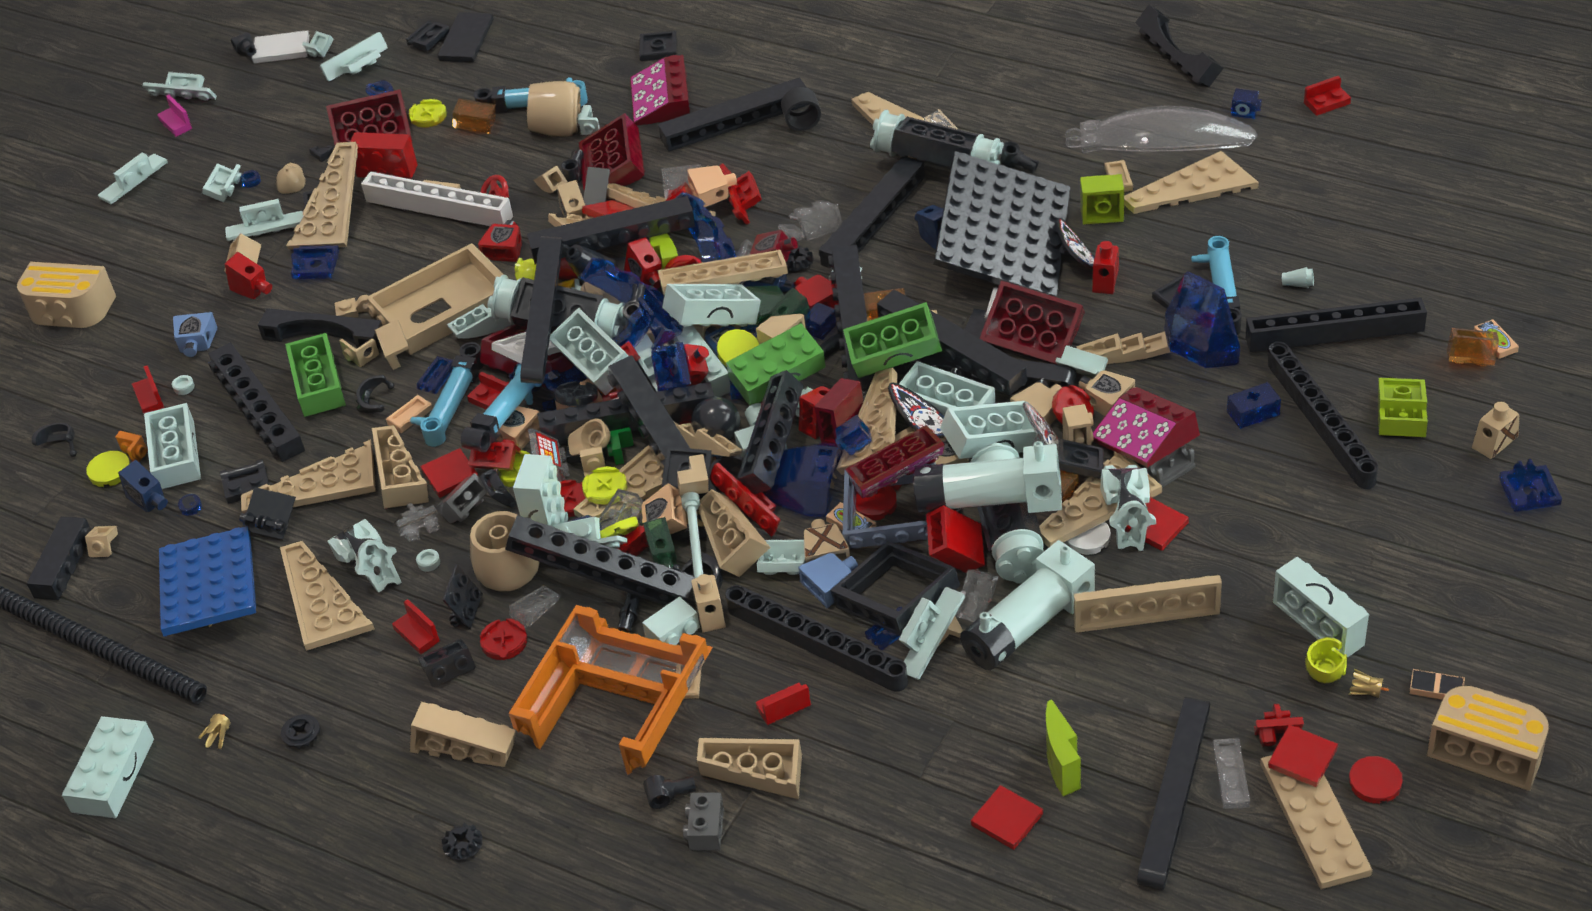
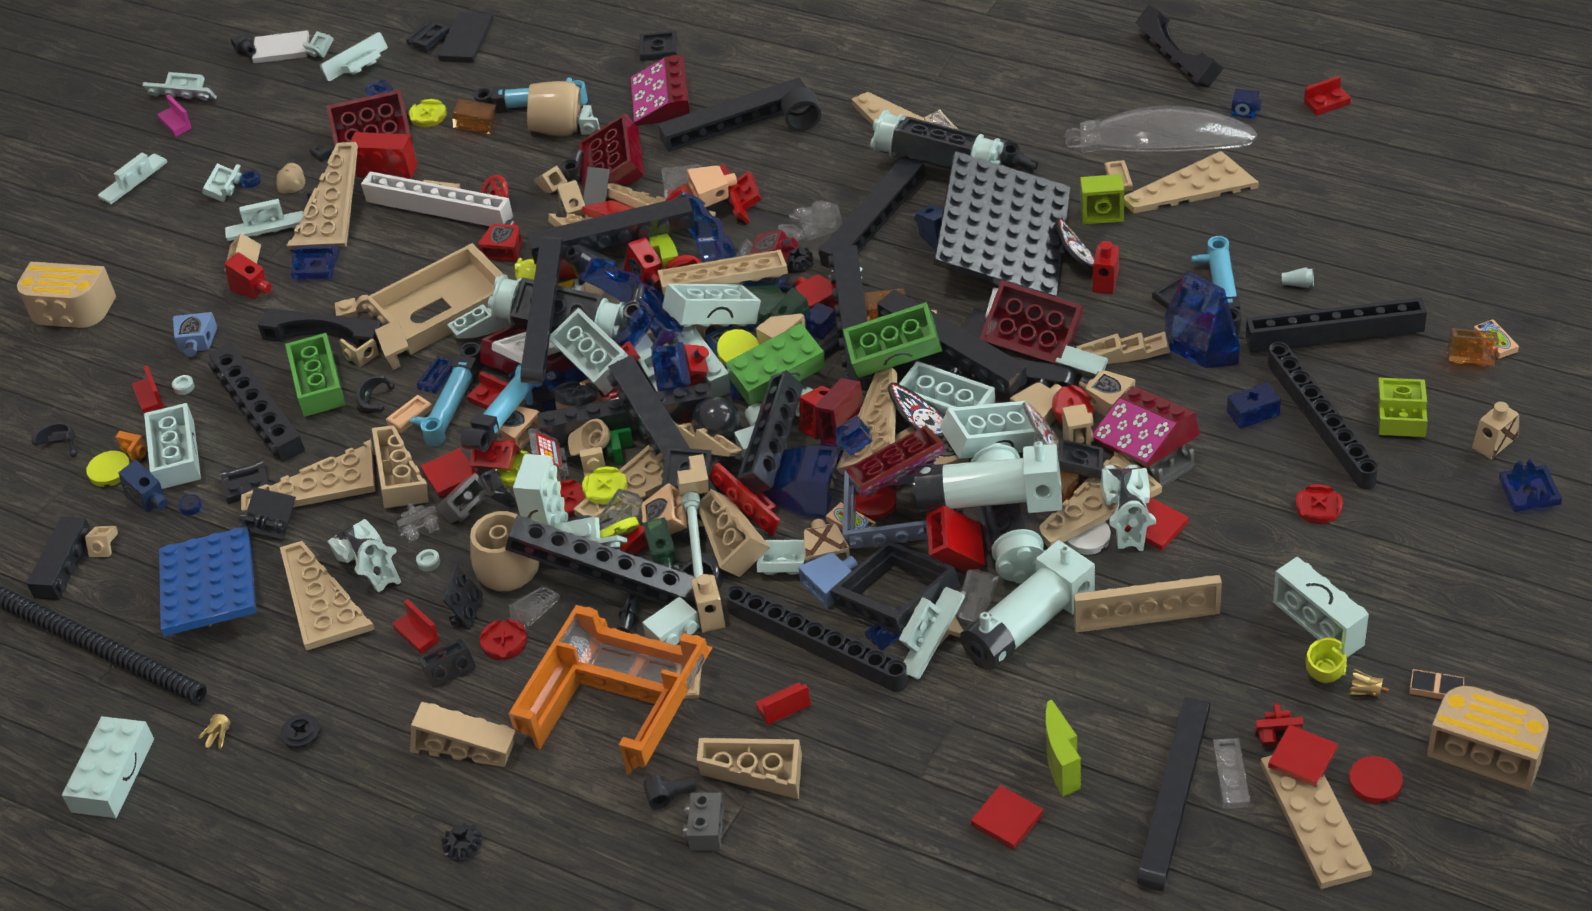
none -> red tile [1295,484,1343,524]

